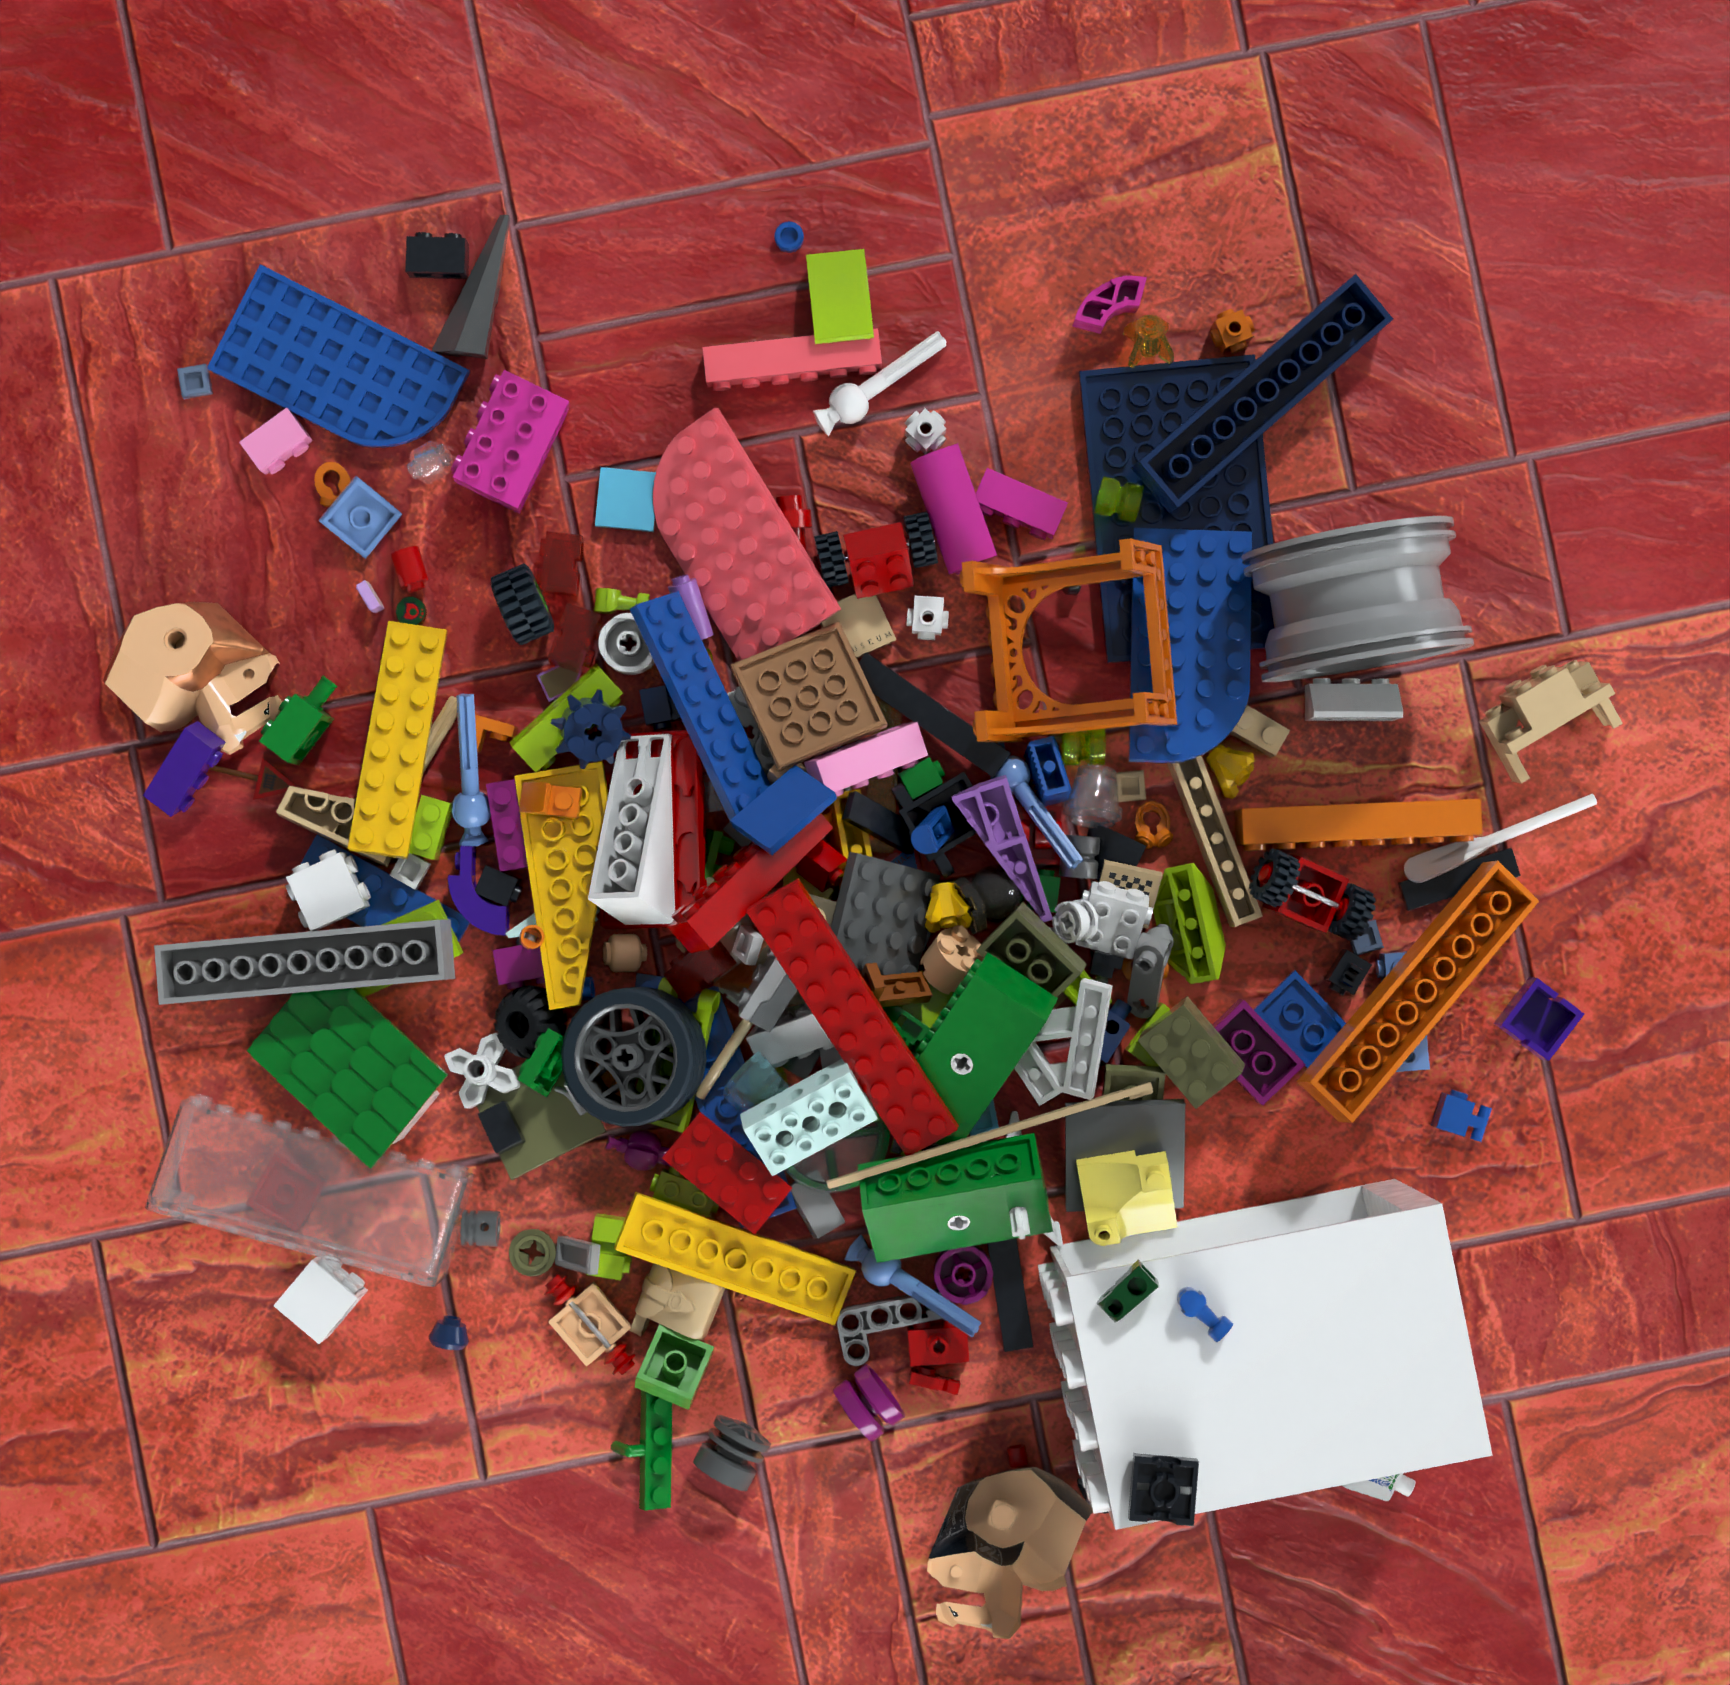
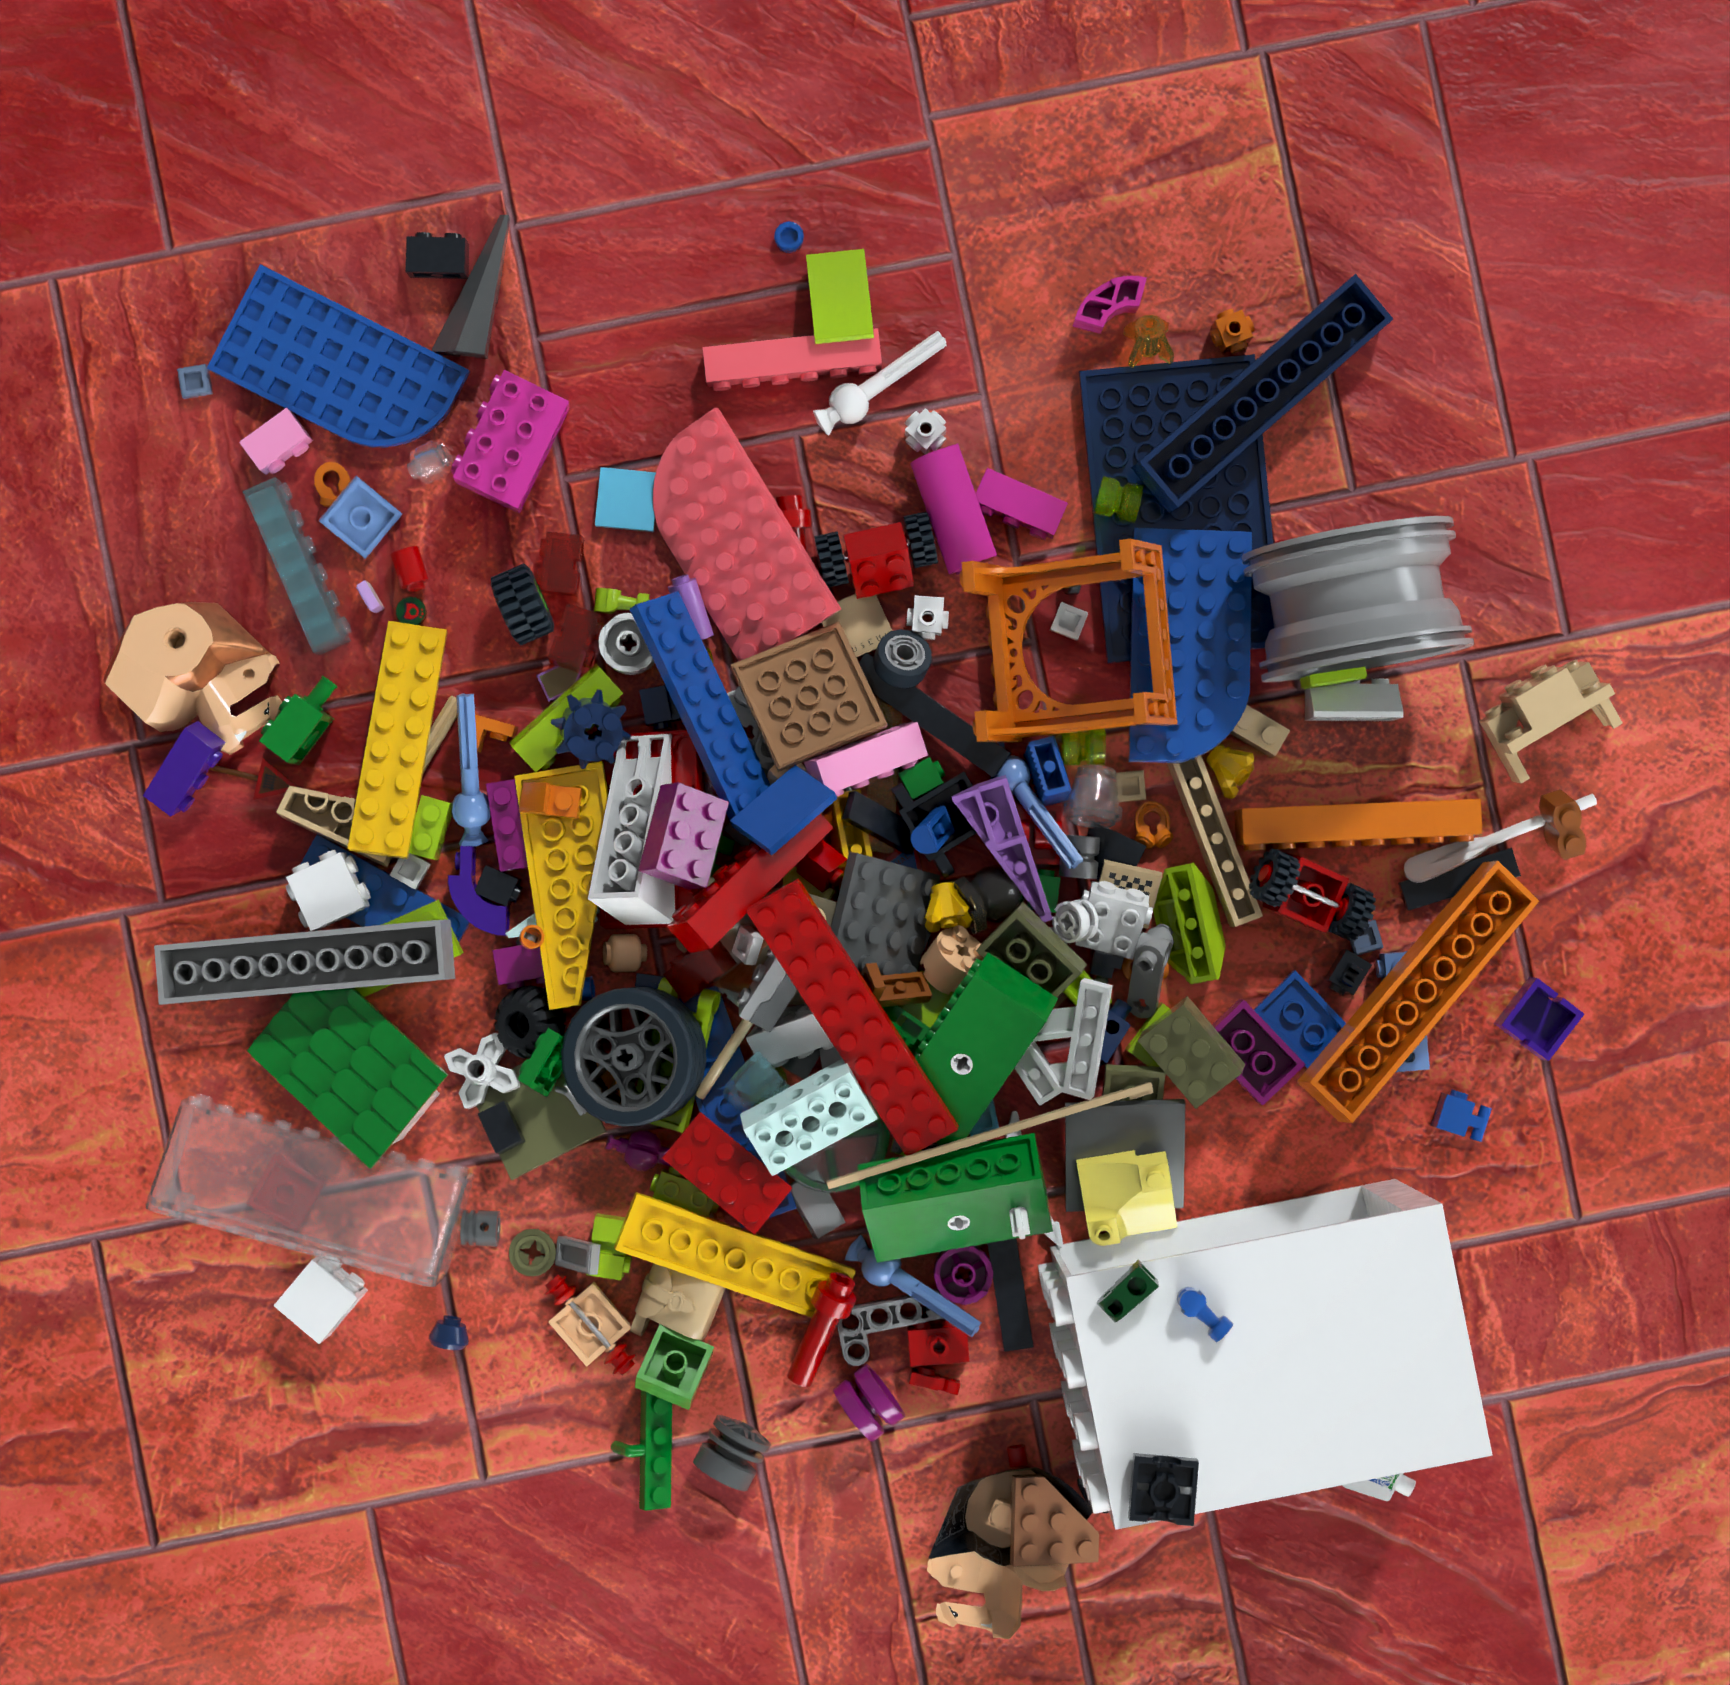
none -> clear light blue brick [243,477,352,655]
none -> brick [638,782,729,890]
none -> red piece [787,1272,856,1387]
none -> wheel [873,629,932,688]
none -> nougat plate [1010,1474,1099,1567]
none -> white plate [1050,602,1088,641]
none -> lime tile [1300,666,1367,689]
none -> dark orange brick [1539,789,1586,860]

